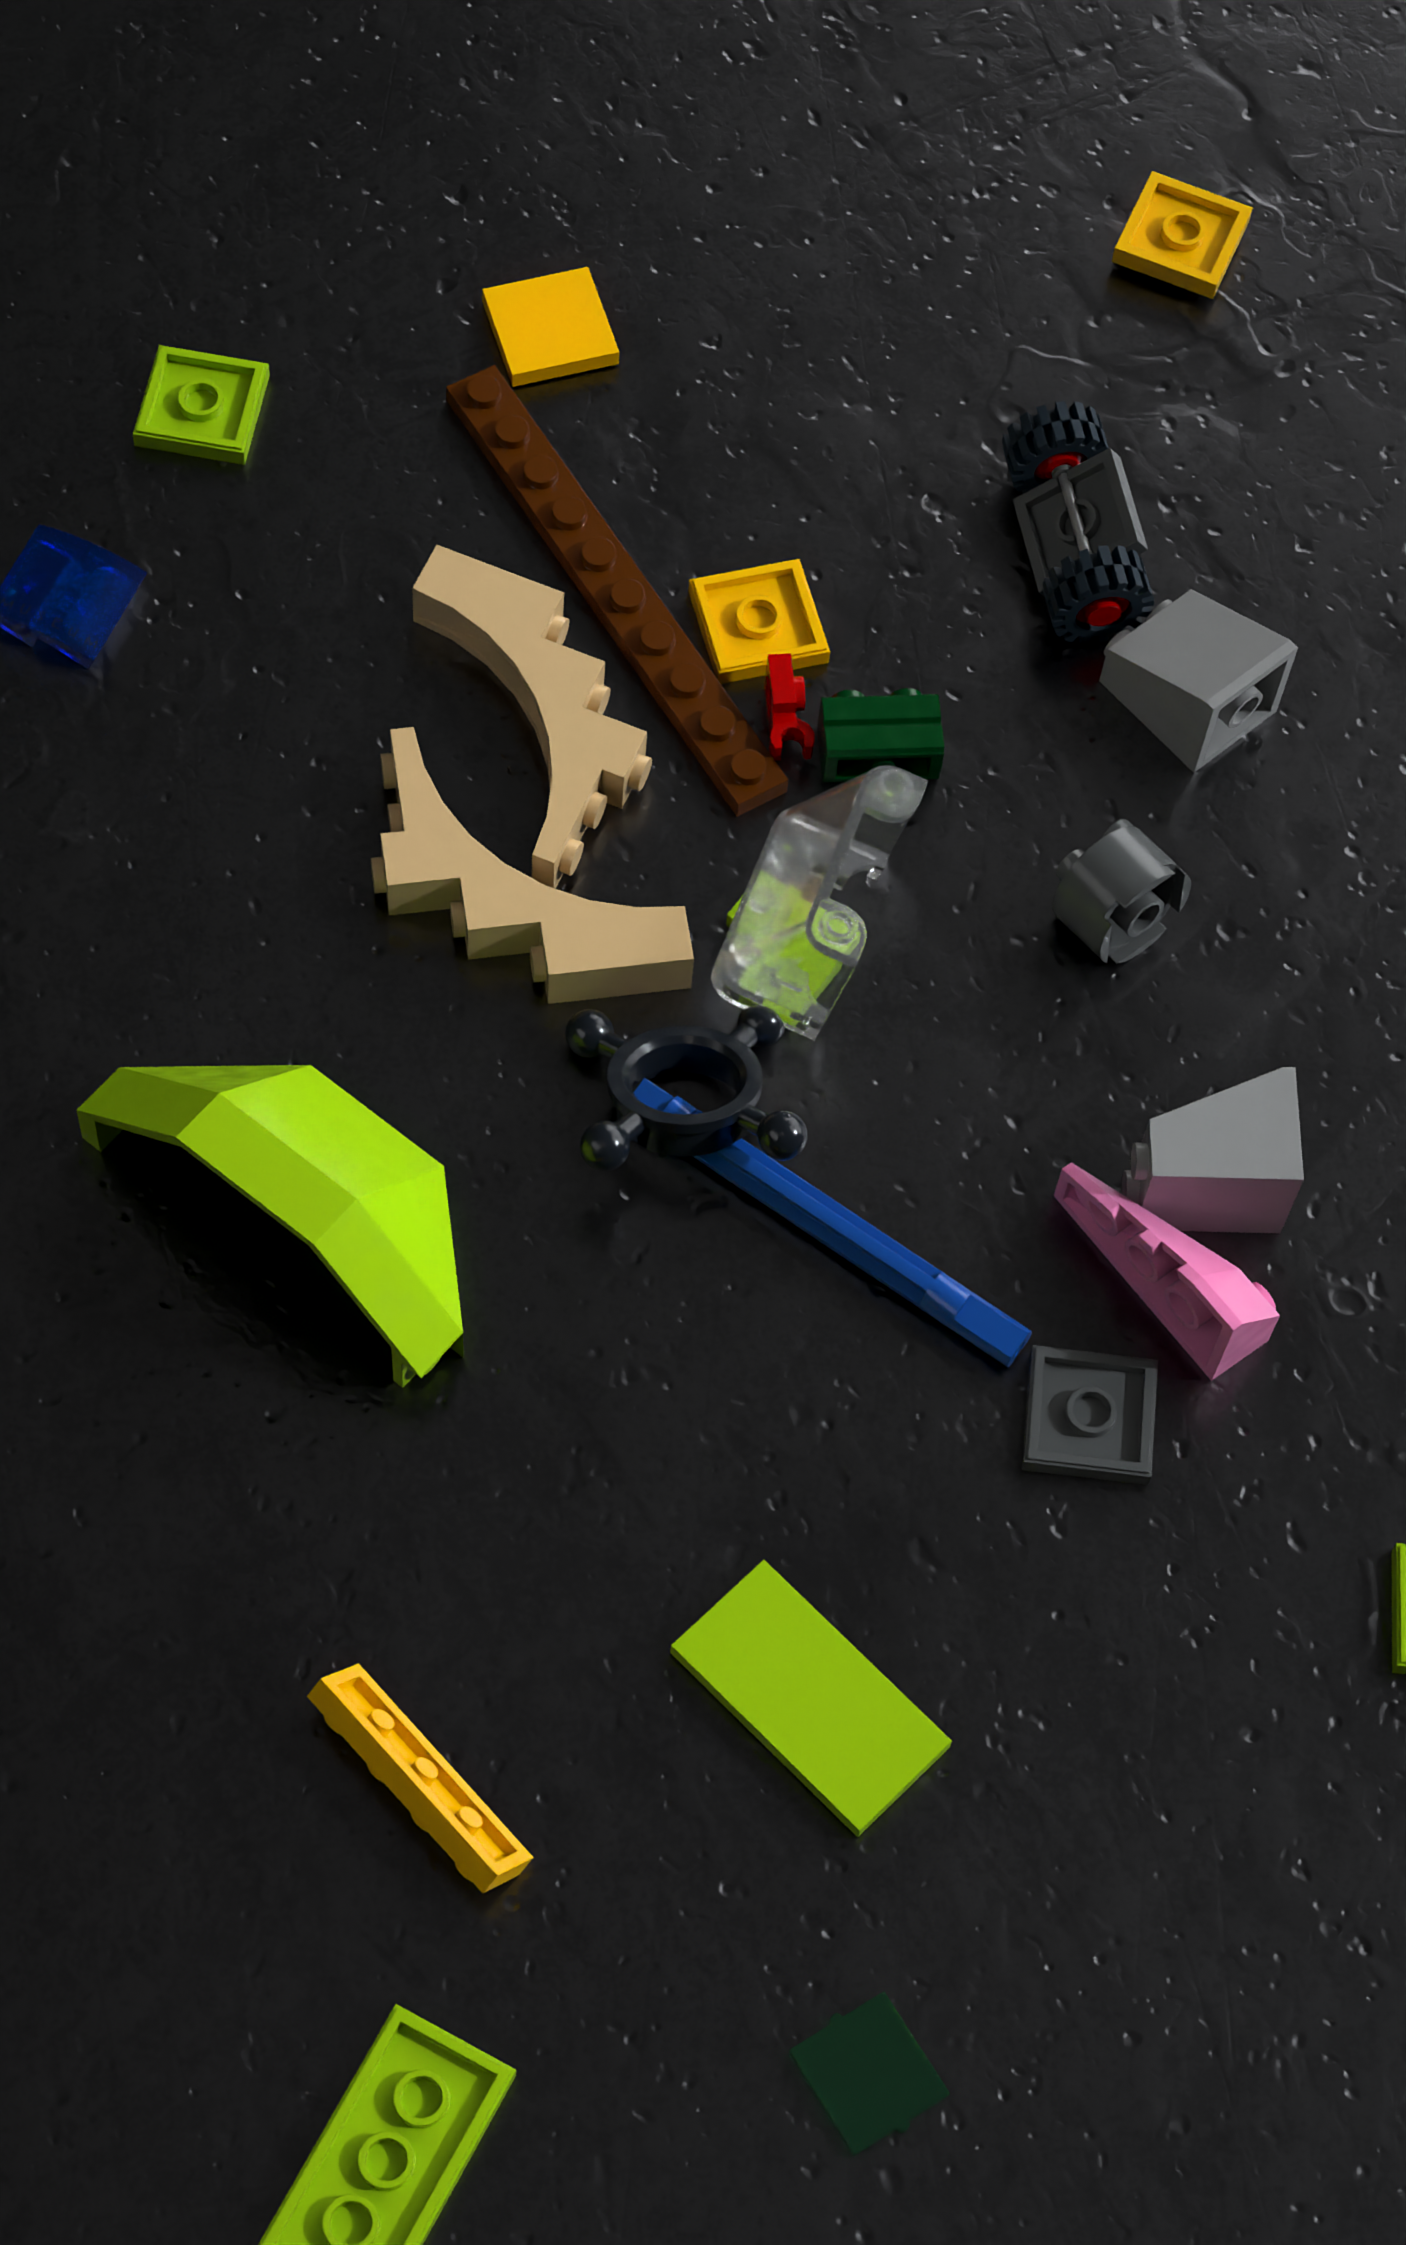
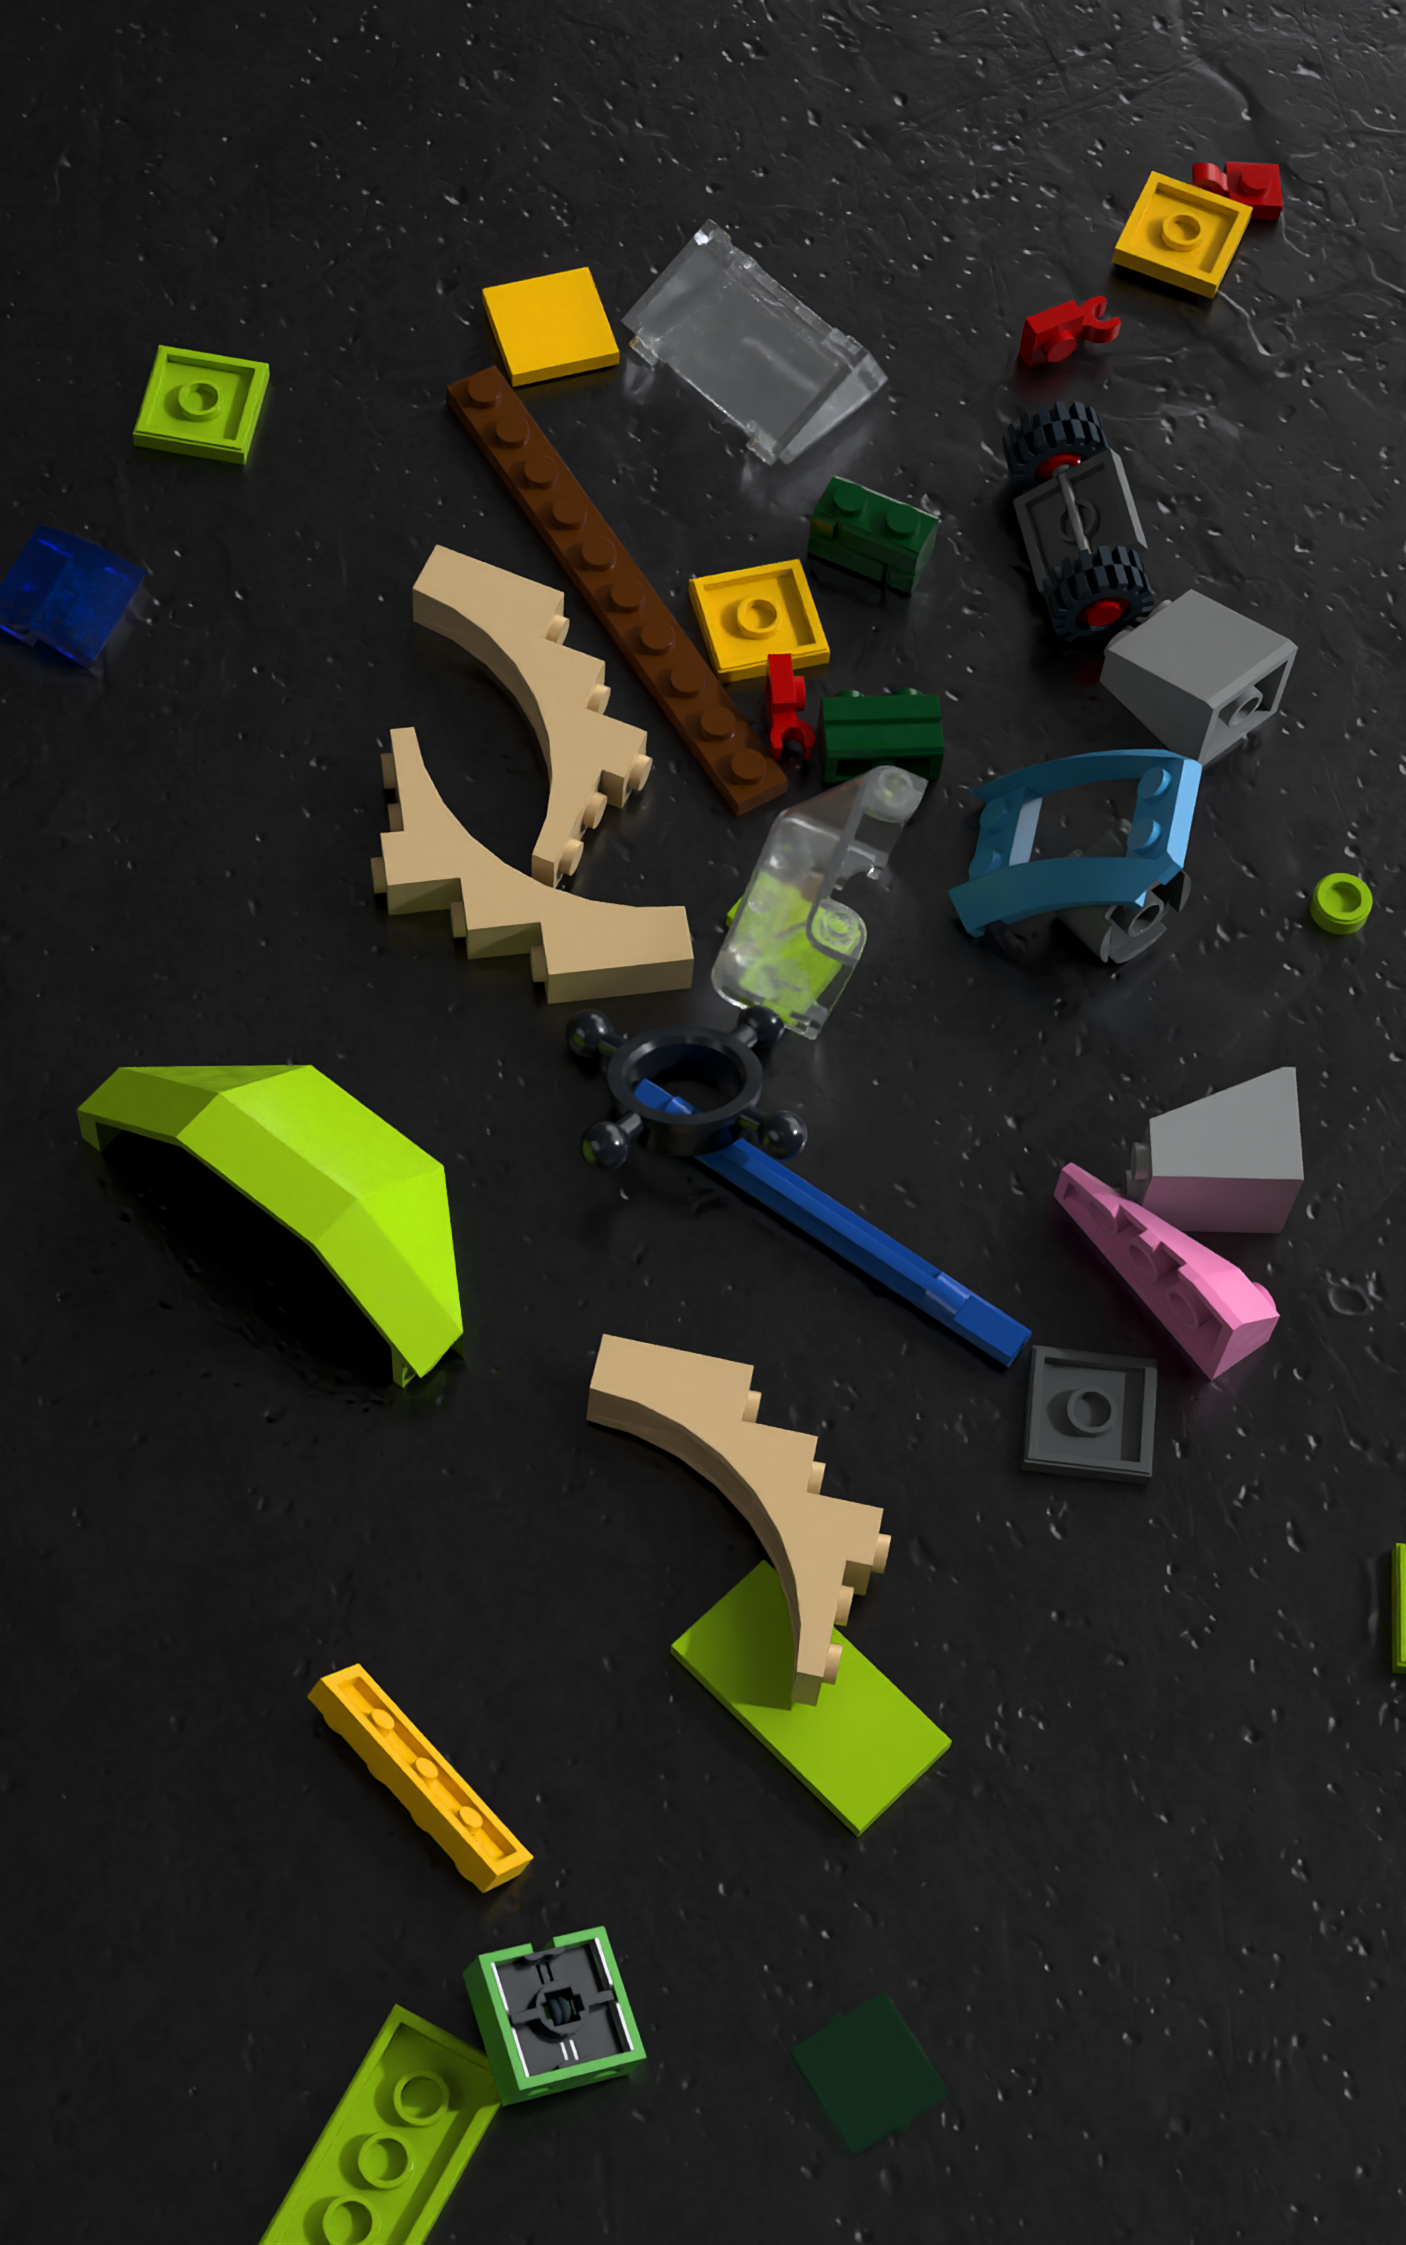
none -> piece [462,1926,647,2106]
none -> tan arch [586,1334,891,1707]
none -> clear windscreen [621,219,889,467]
none -> dark green brick [807,475,940,594]
none -> dark azure wedge [947,749,1202,938]
none -> red plate [1019,296,1121,369]
none -> red plate [1187,161,1283,220]
none -> lime tile [1310,873,1373,935]

